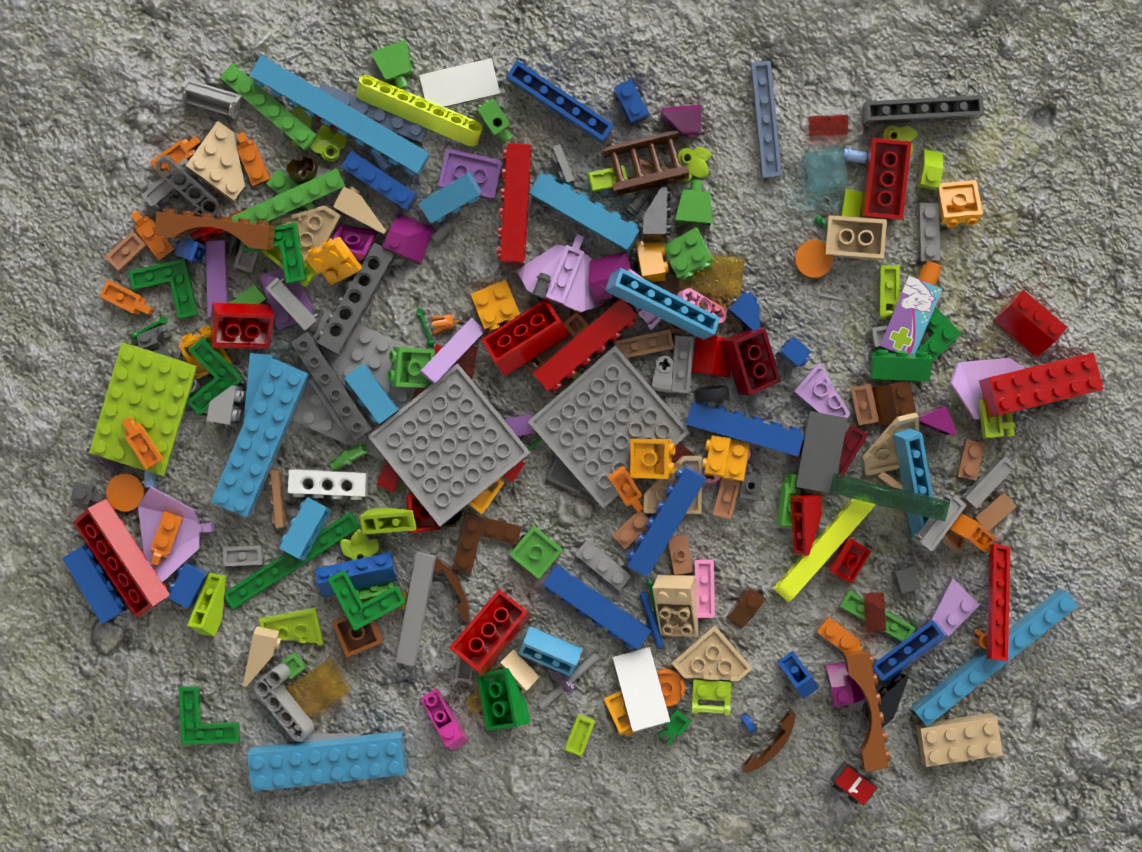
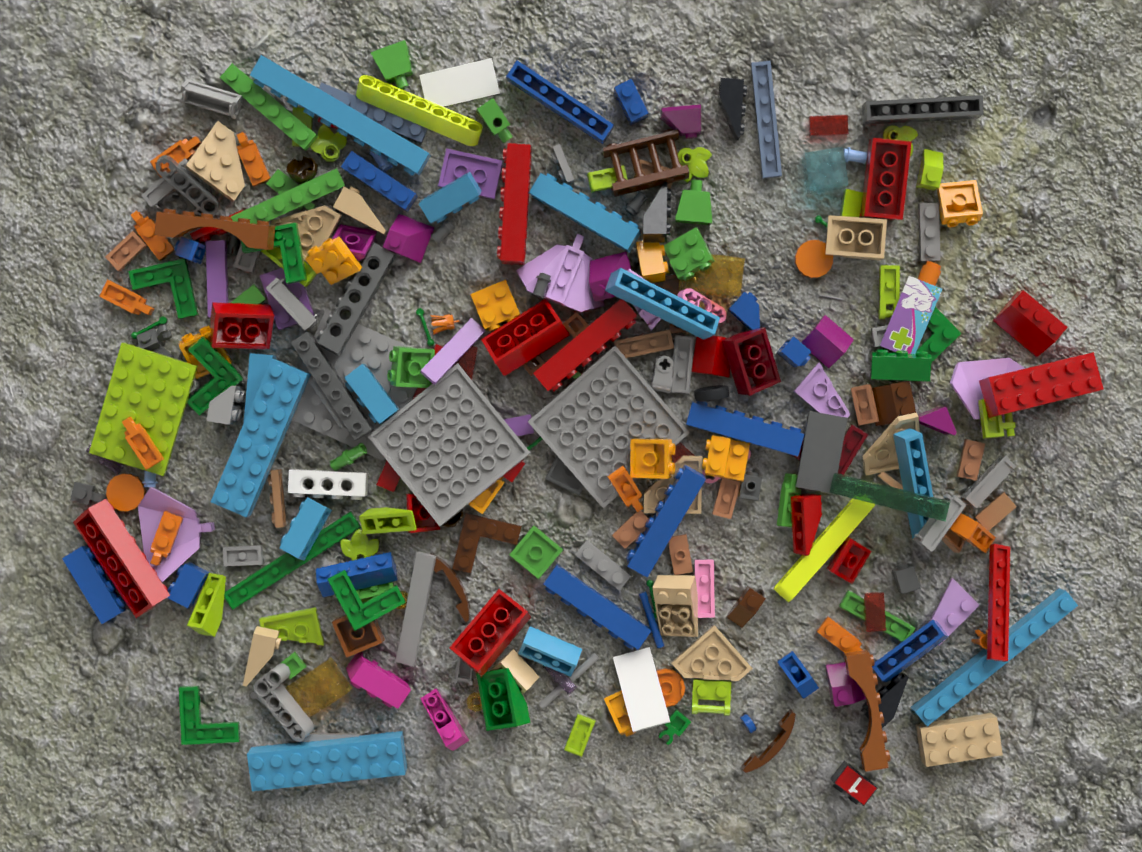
none -> dark pink wedge [346,651,411,709]
none -> black slope [718,78,747,140]
none -> magenta slope [801,315,854,369]

